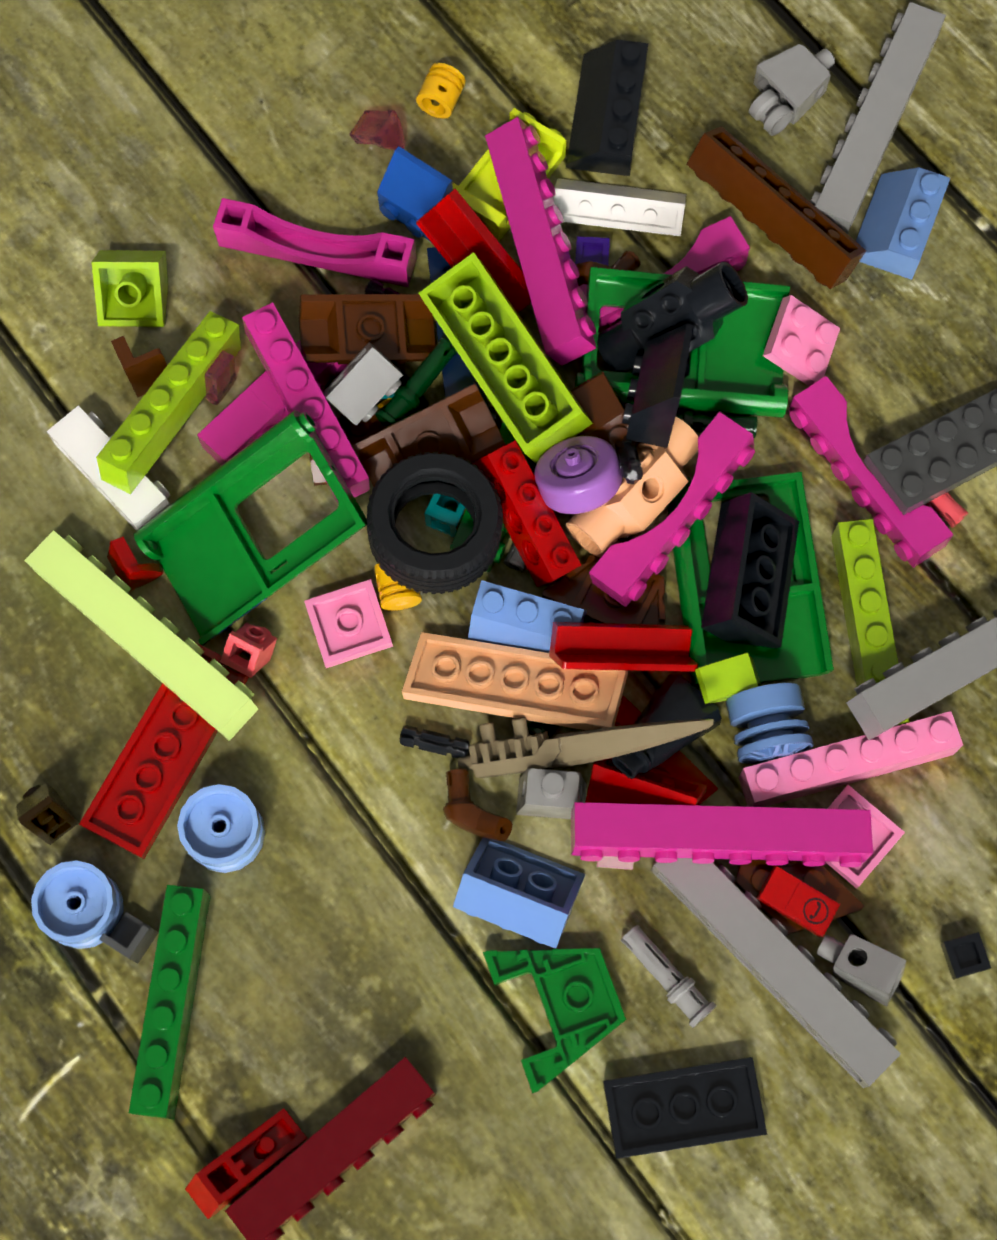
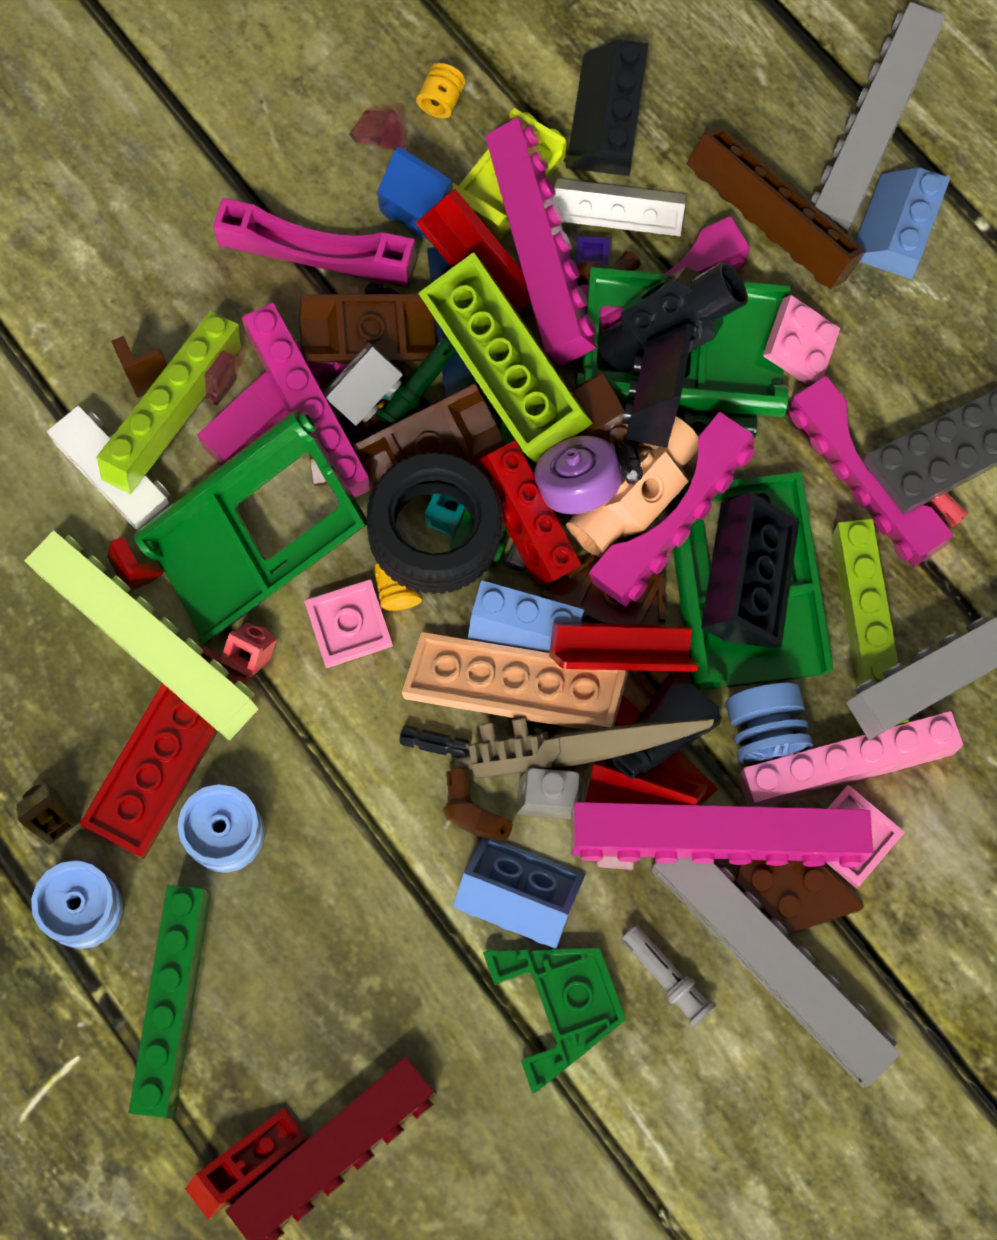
lime slope [91,250,168,327] -> none
dark grey panel [99,912,159,964] -> none
black plate [603,1057,767,1159] -> none
lime slope [695,652,761,704] -> none
light grey wheel [749,89,794,136] -> none
light grey torso [753,44,835,125] -> none
red tile [756,866,840,937] -> none
light grey torso [817,934,907,1007] -> none
black plate [941,932,991,980] -> none

